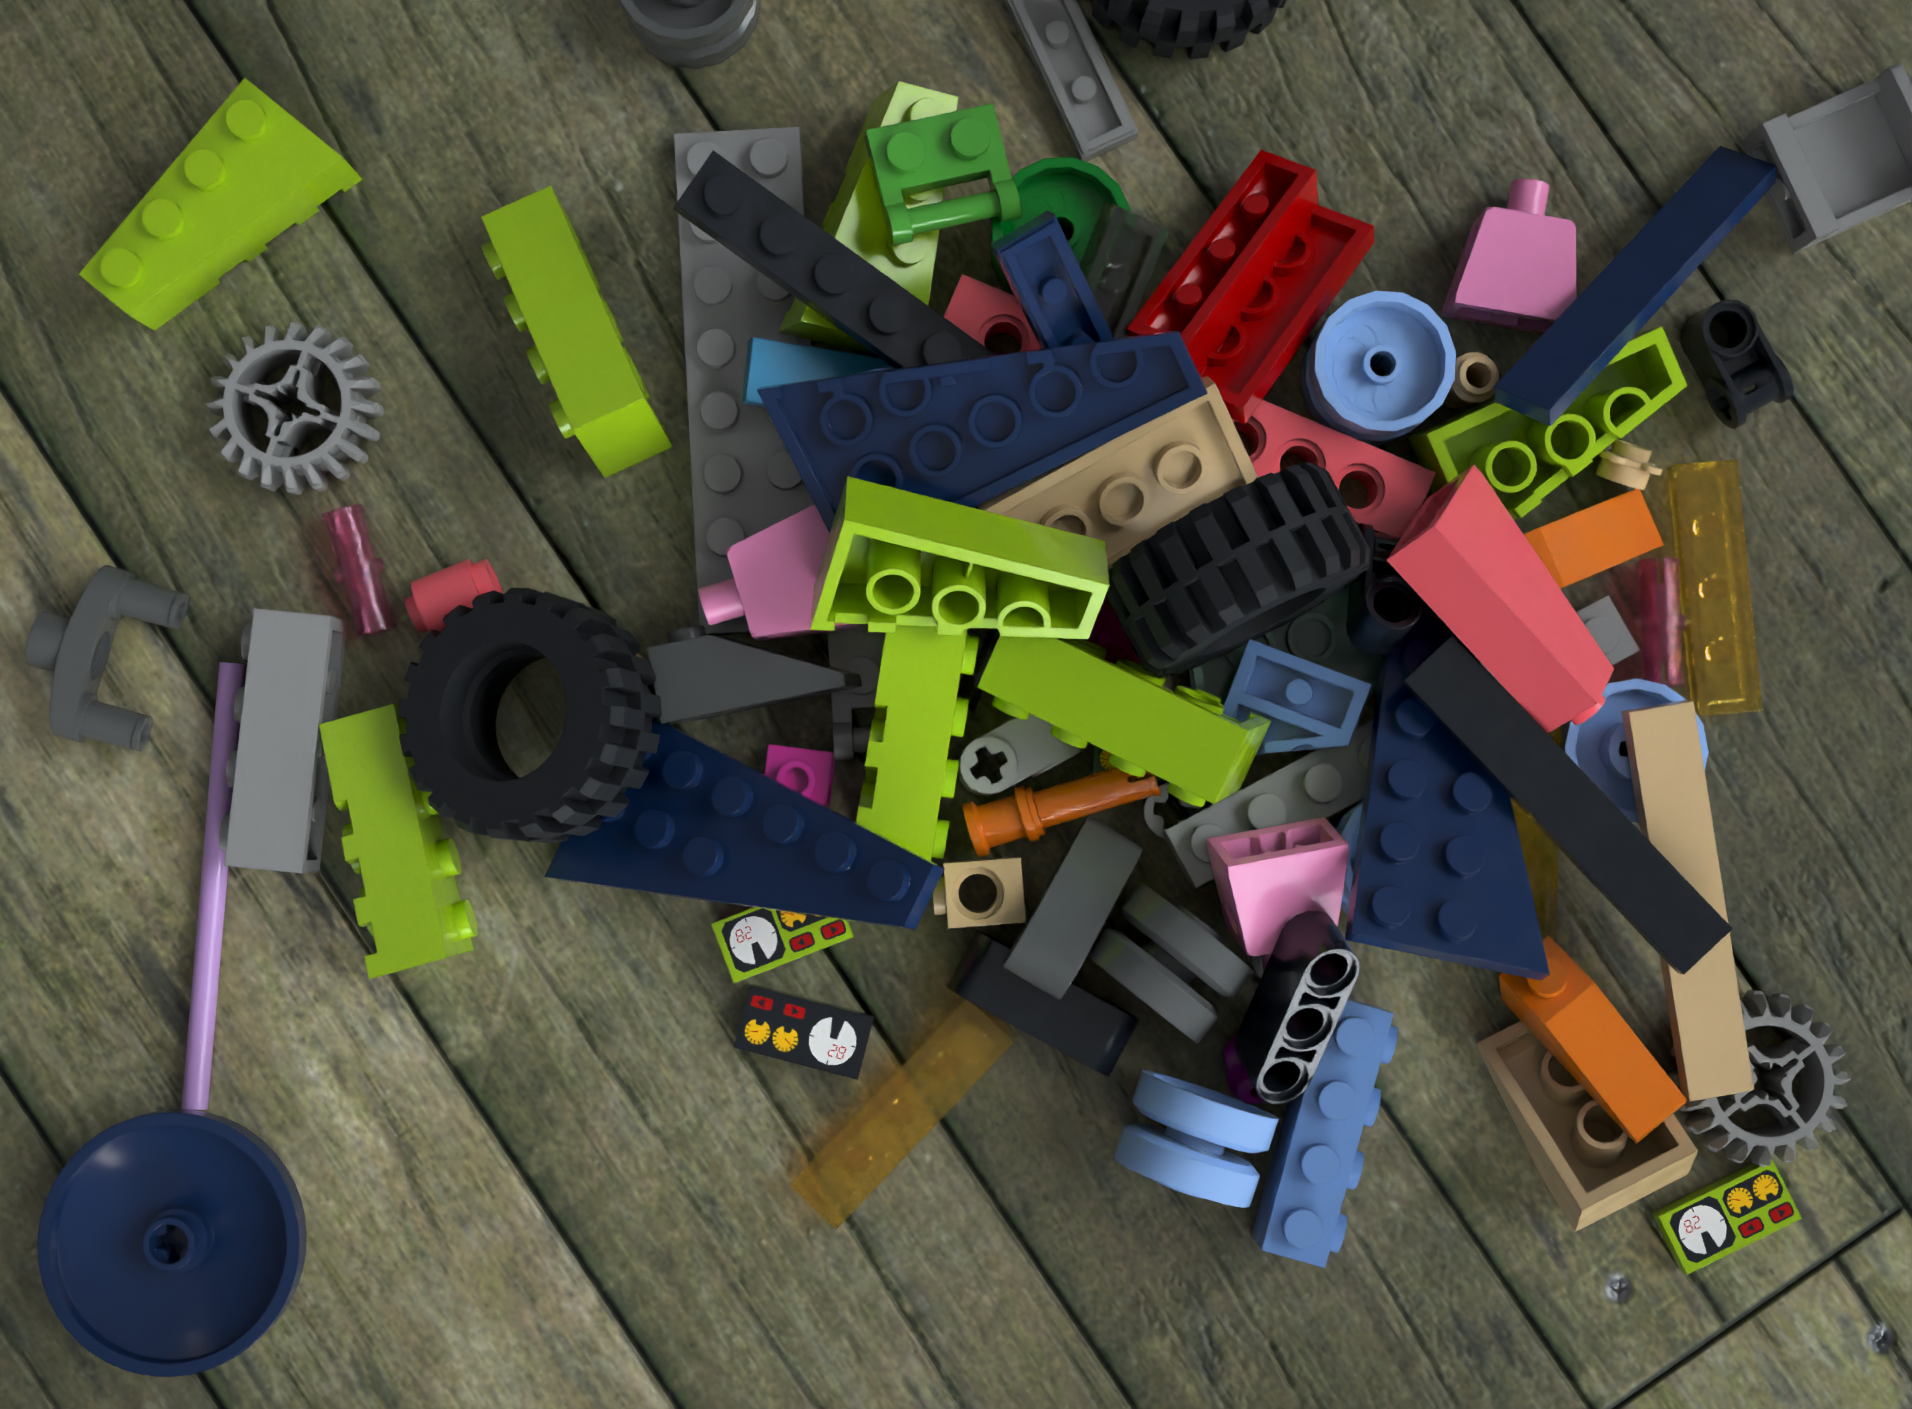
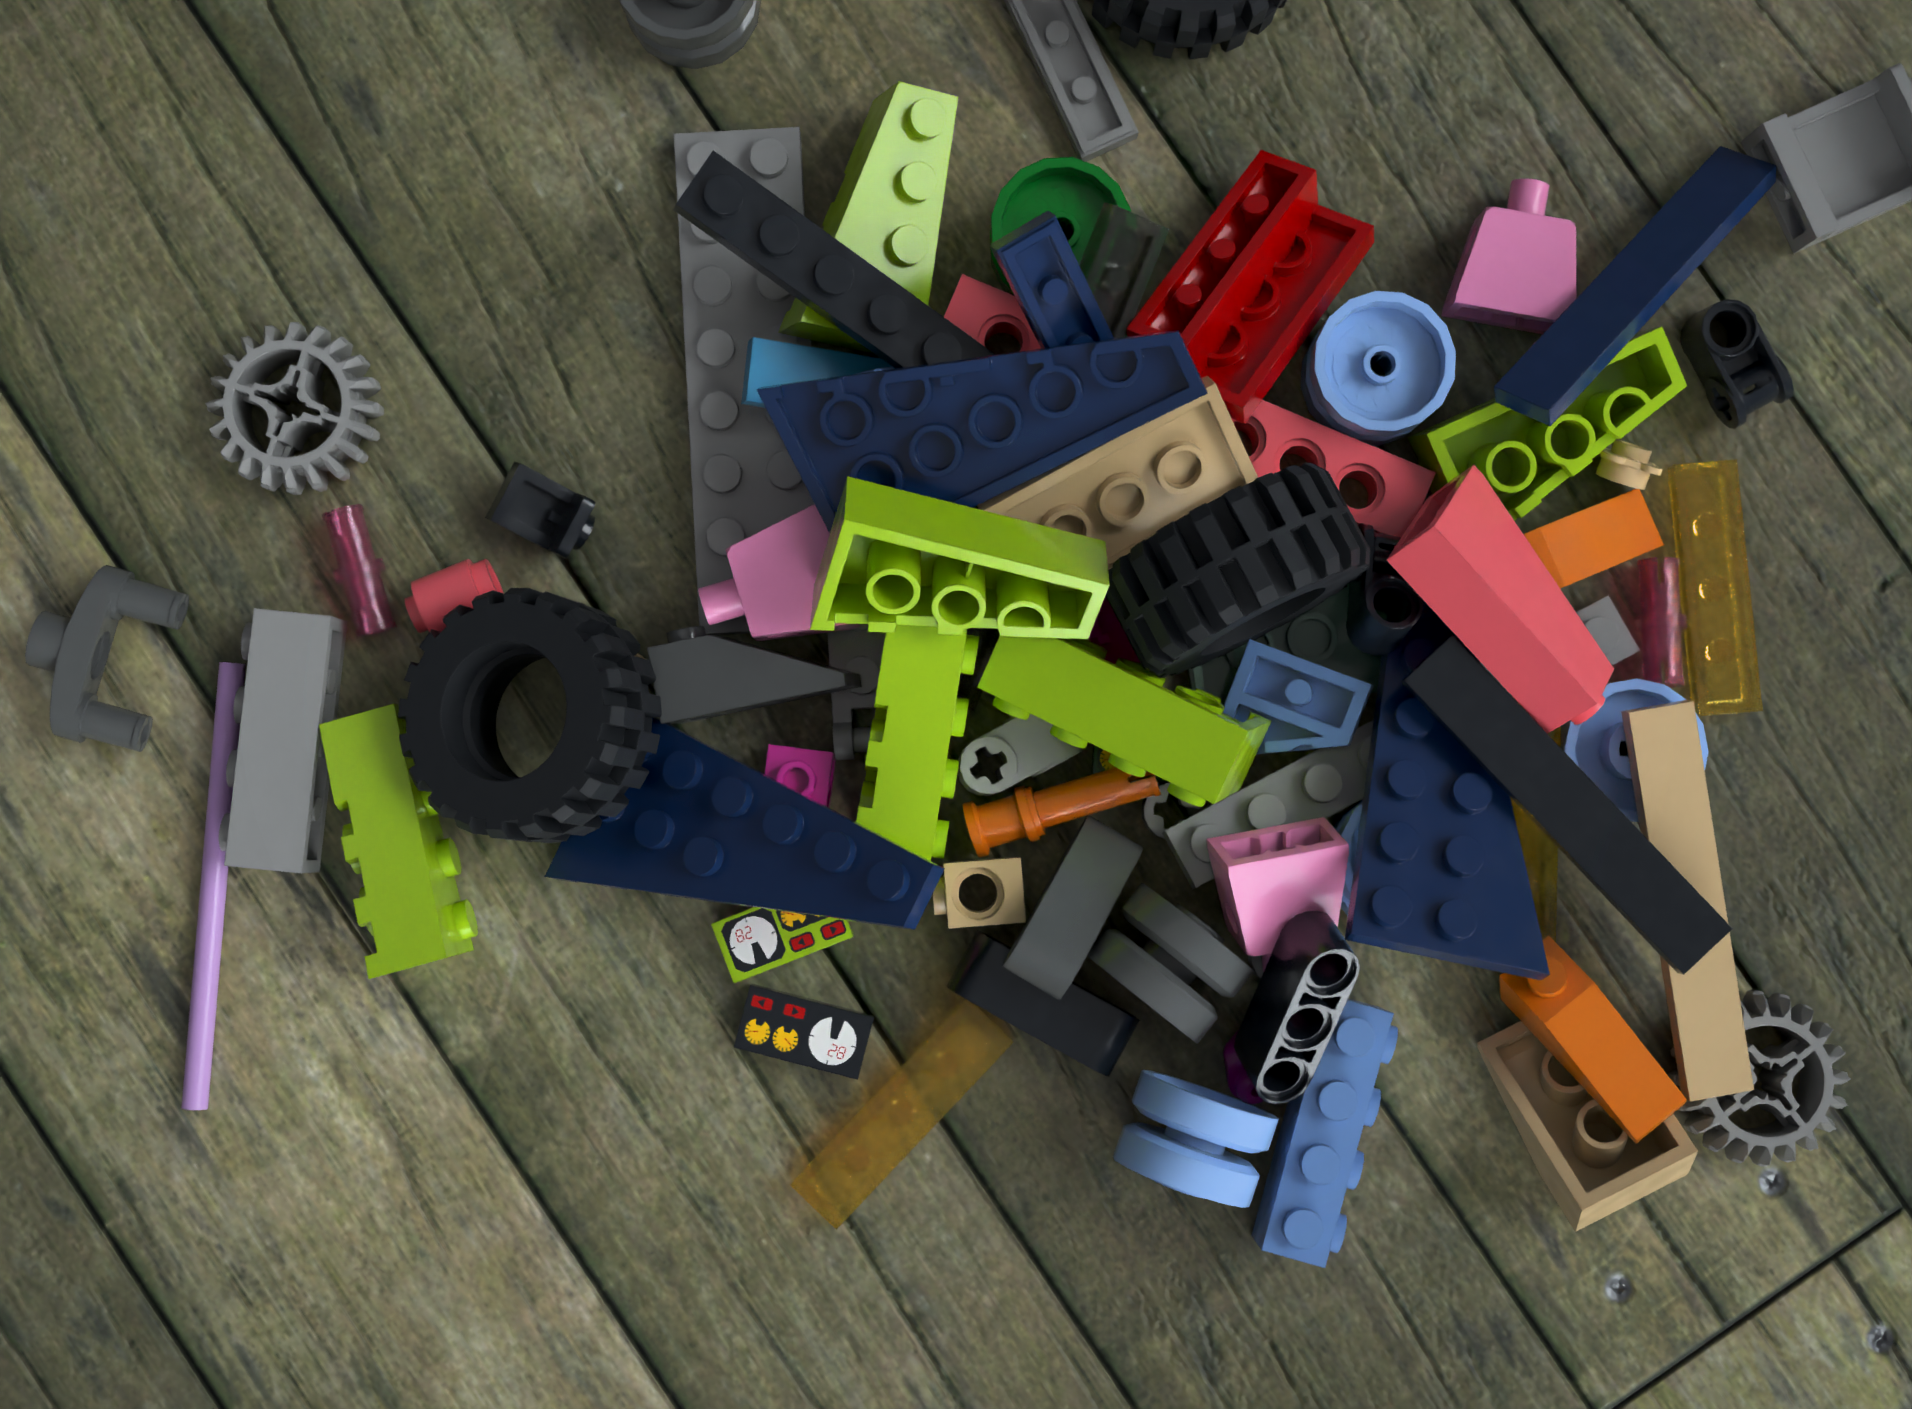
dark blue dish [37,1109,307,1377] -> none
lime wedge [79,78,363,331] -> none
lime wedge [481,185,673,478] -> none
bright green plate [865,103,1021,246] -> none
tan pin [1443,352,1499,409] -> none
tile [1652,1160,1802,1275] -> none
none -> black bracket [485,461,595,558]

